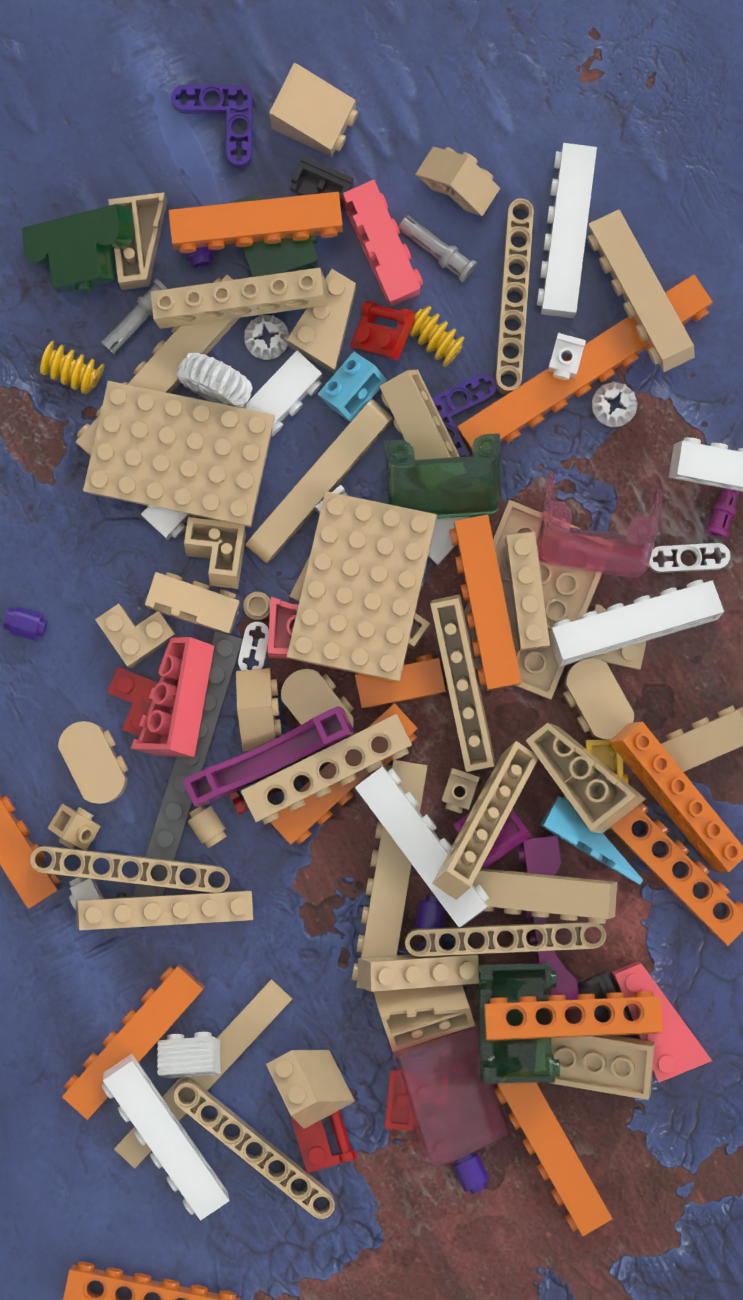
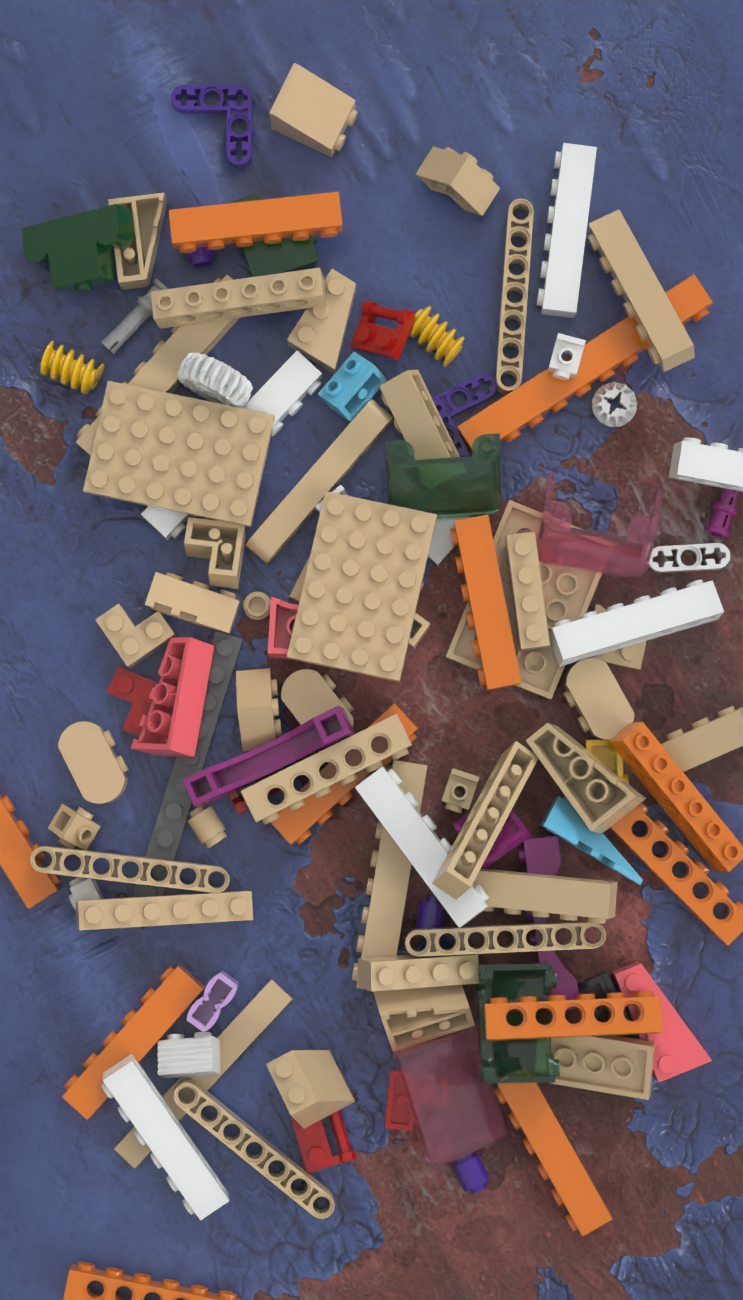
dark purple brick [3,606,48,641] -> none
white beam [238,622,269,671] -> none
white gear [244,315,289,360] -> none
black hinge [290,155,354,212] -> none
coral wedge [343,180,423,308] -> none
orange brick [355,654,446,709] -> none
light grey pin [398,215,477,283] -> none
tan brick [430,594,495,772] -> none
none -> lavender brick [187,971,239,1032]

